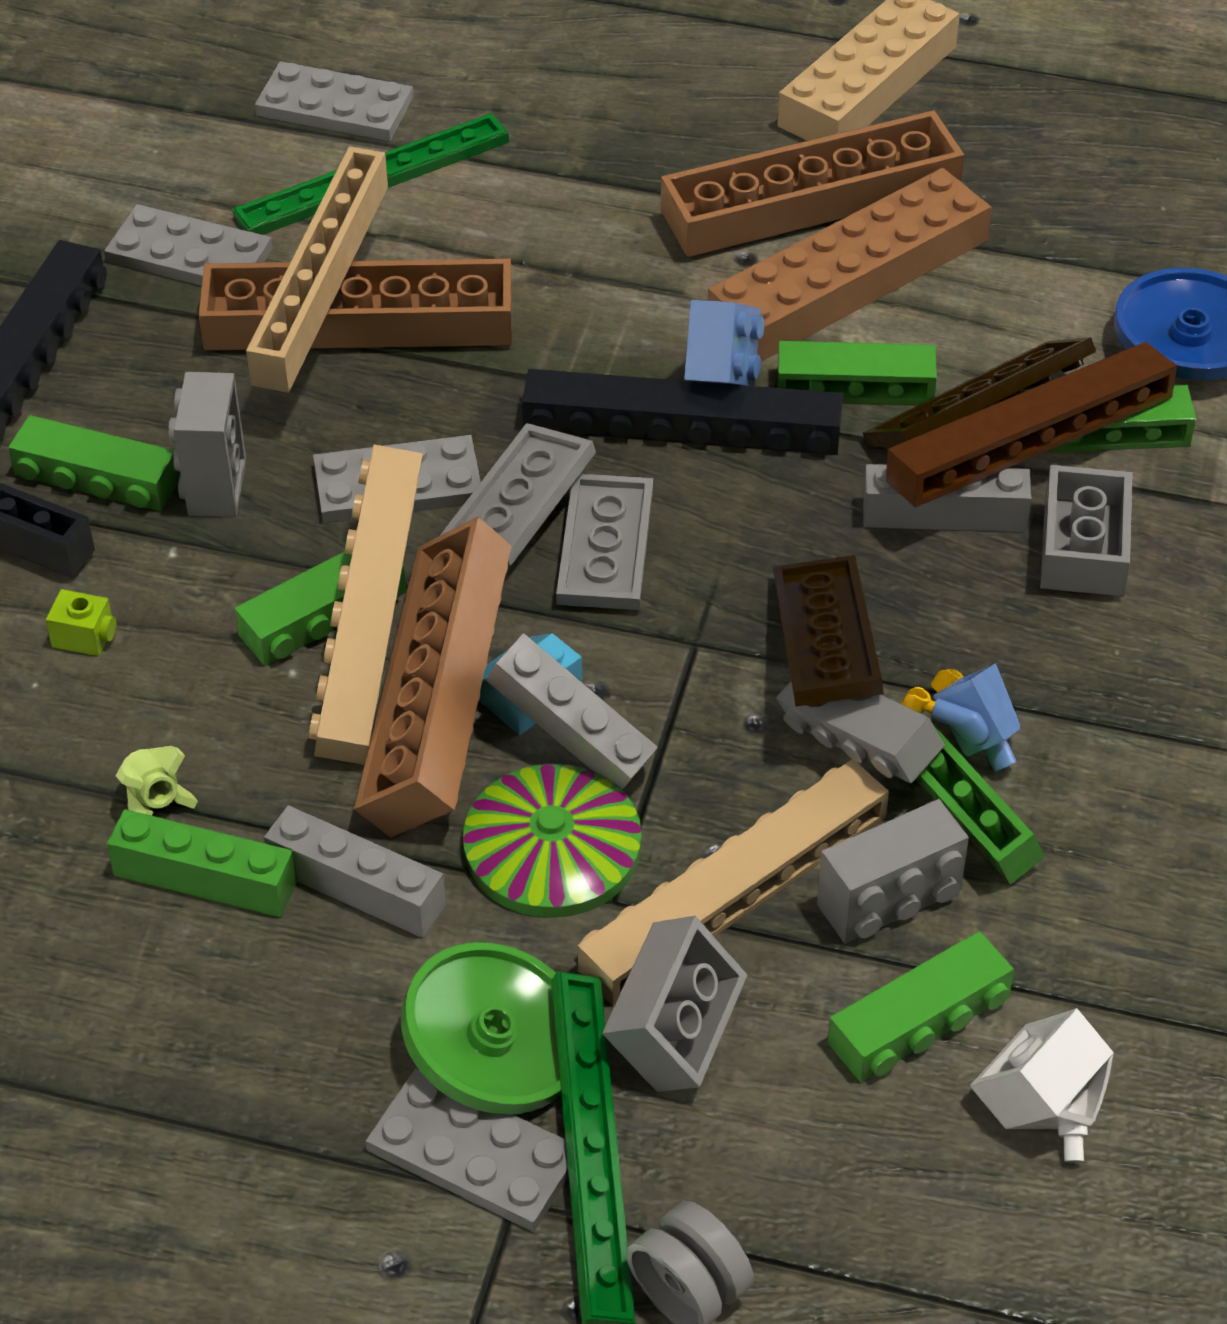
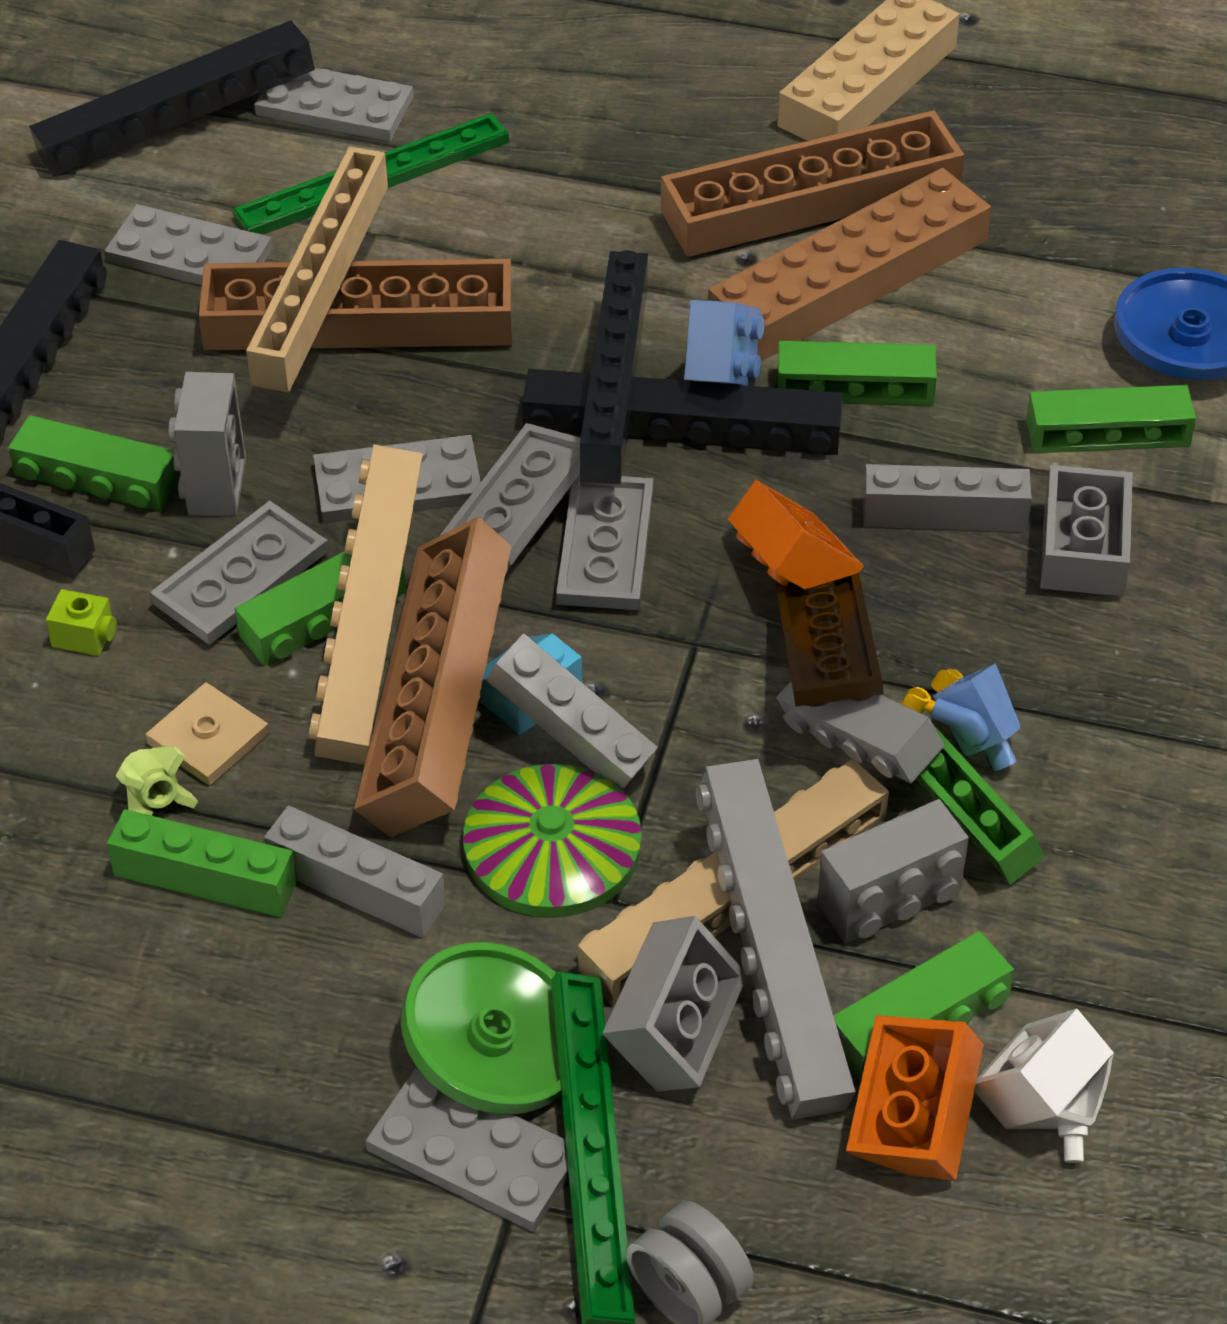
dark brown plate [862,337,1096,451] -> none
reddish brown brick [886,342,1177,508] -> none
none -> black brick [29,20,315,177]
none -> tan plate [145,682,270,786]
none -> light grey plate [150,501,329,645]
none -> black brick [580,250,648,484]
none -> light grey brick [696,759,855,1120]
none -> orange slope [728,480,864,589]
none -> orange slope [846,1015,984,1181]

